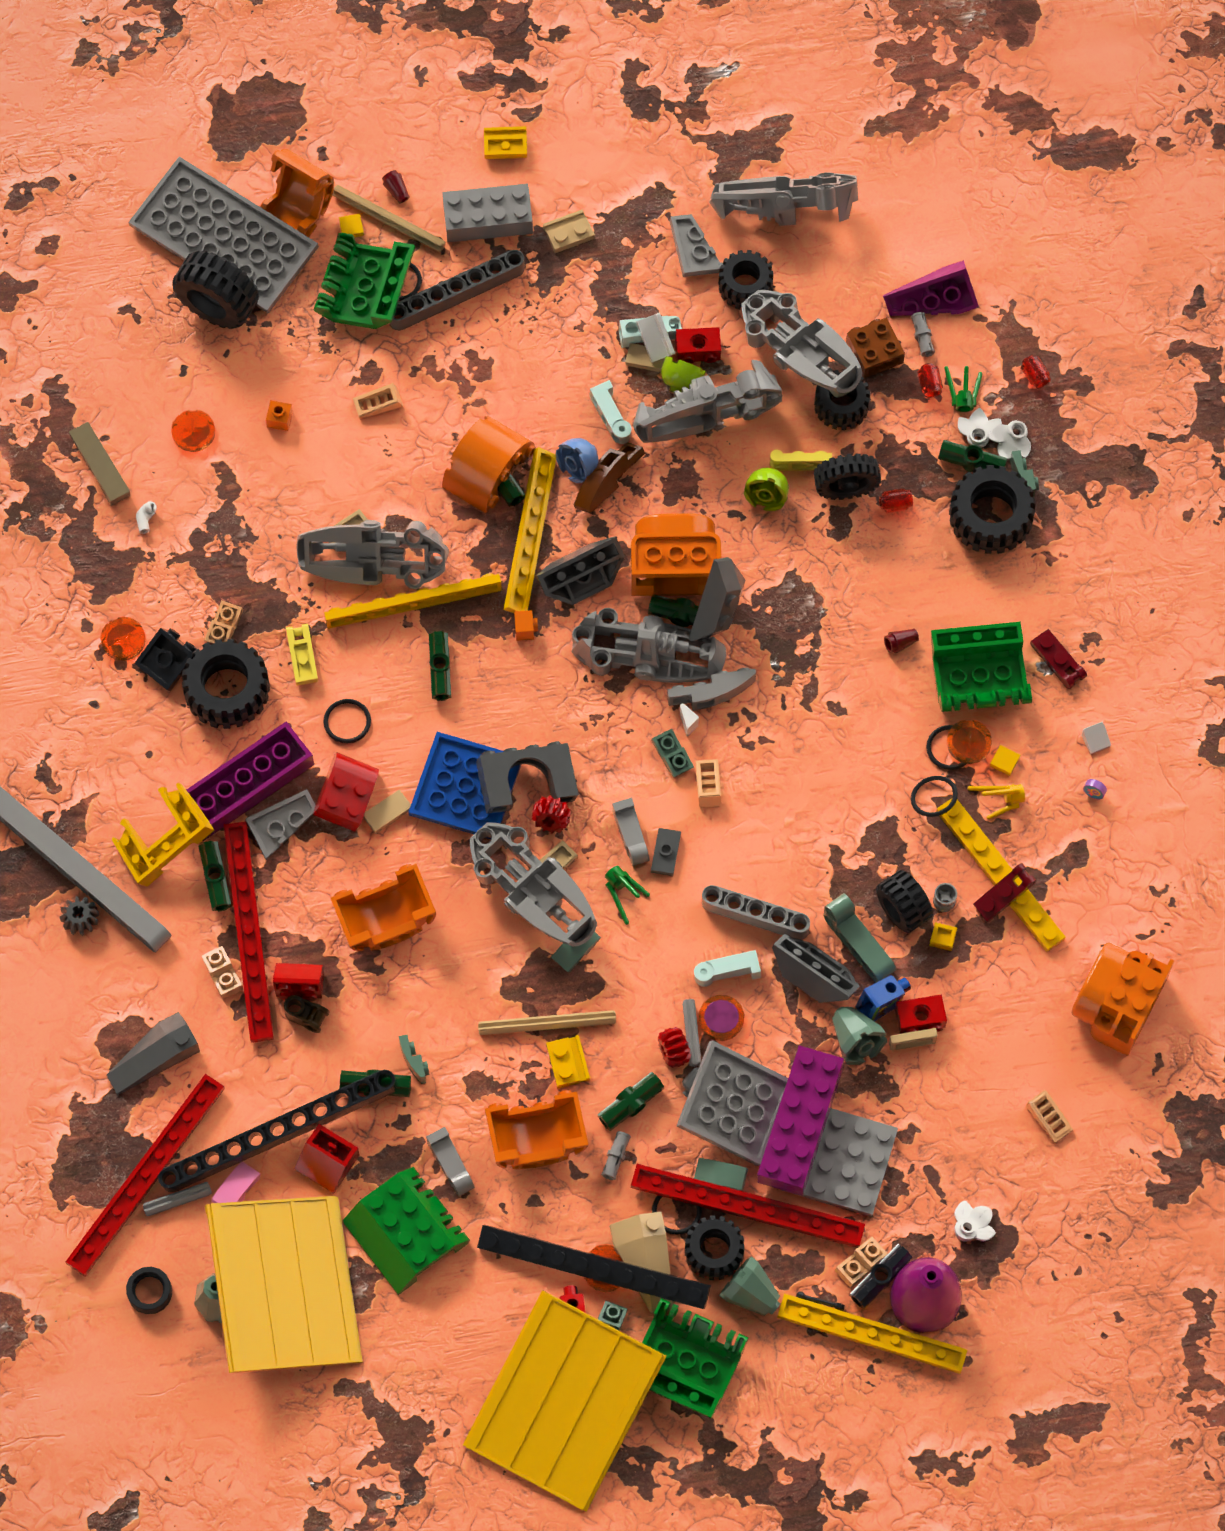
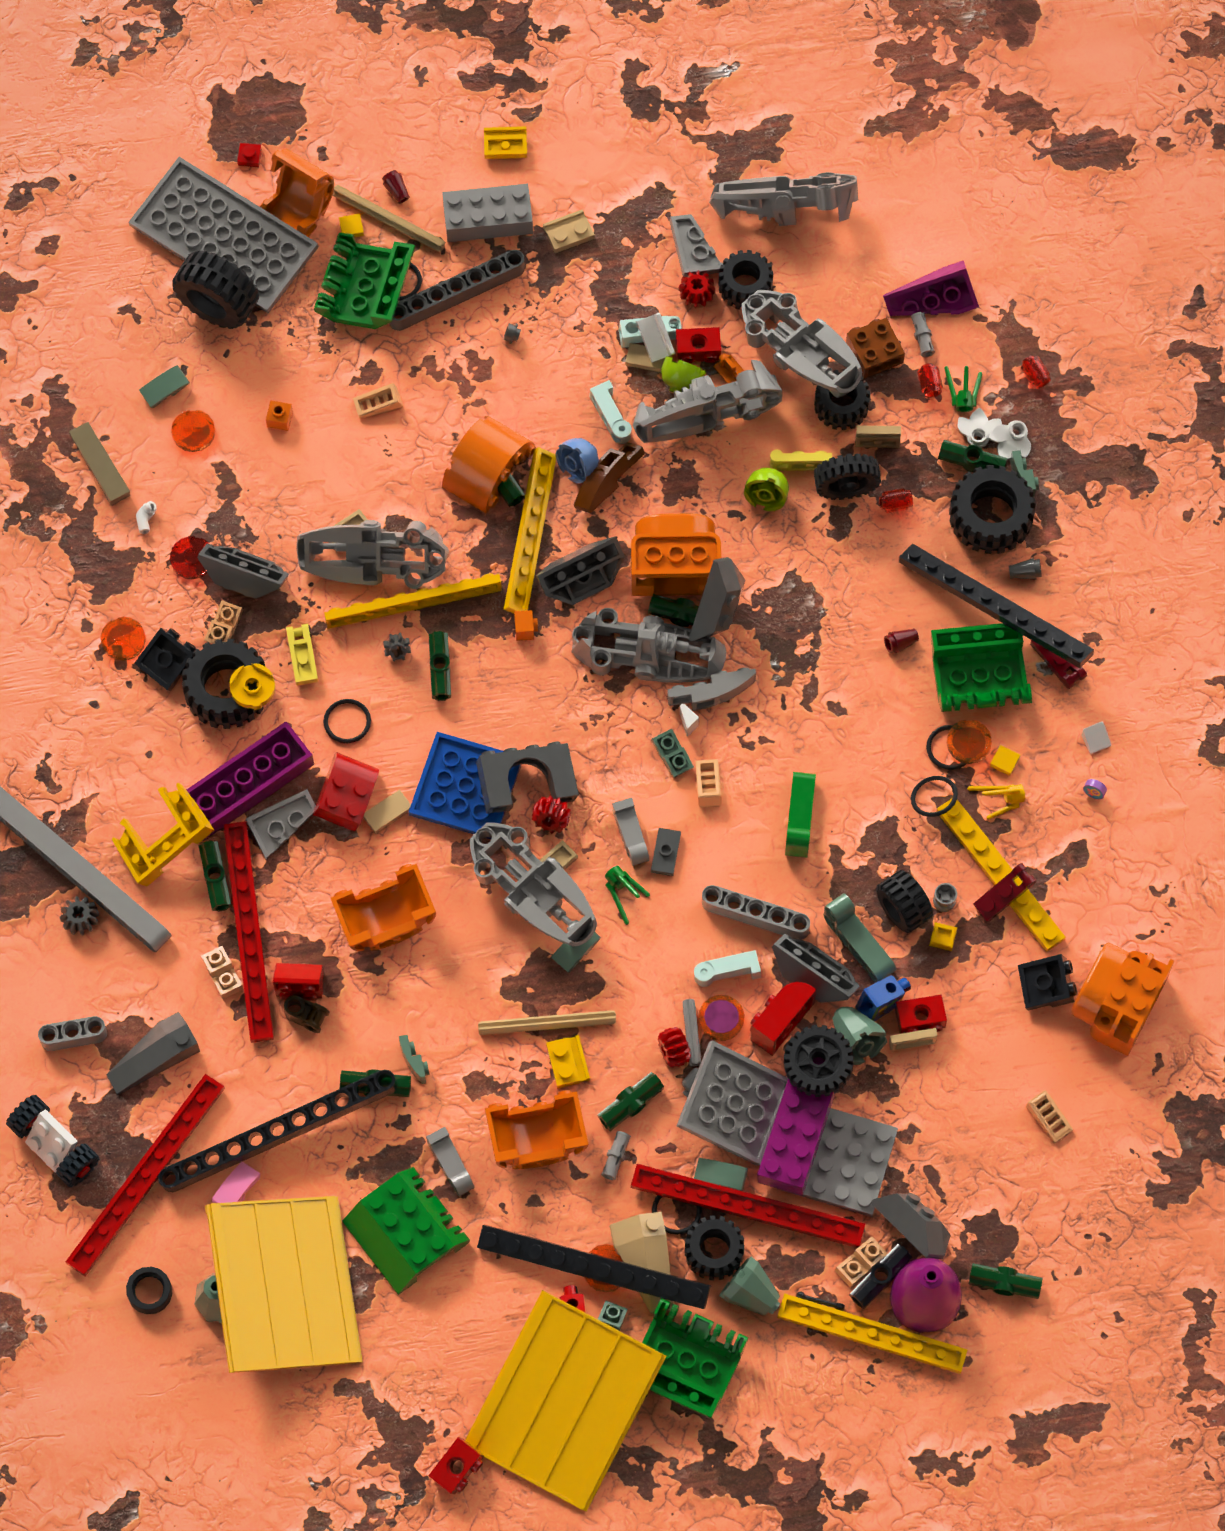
light grey axle [143,1182,212,1216] -> none
red slope [294,1124,360,1194] -> none
white plate [954,1201,996,1242] -> none
none -> plate [6,1094,100,1188]
none -> light grey beam [38,1016,107,1051]
none -> sand green slope [139,365,190,408]
none -> clear red tile [170,536,209,579]
none -> dark grey wedge [198,544,289,599]
none -> yellow plate [230,663,275,710]
none -> red plate [237,143,262,168]
none -> dark grey gear [383,632,411,662]
none -> red brick [428,1437,484,1494]
none -> dark grey plate [503,323,521,344]
none -> red gear [679,270,716,308]
none -> orange hinge [713,353,744,384]
none -> red brick [750,982,816,1056]
none -> black wheel [784,1025,854,1097]
none -> green beam [785,772,816,858]
none -> tan plate [855,426,901,448]
none -> dark grey wedge [871,1193,951,1259]
none -> black plate [899,543,1094,668]
none -> dark green piece [968,1263,1043,1299]
none -> dark grey cone [1009,558,1042,580]
none -> black plate [1018,954,1077,1011]

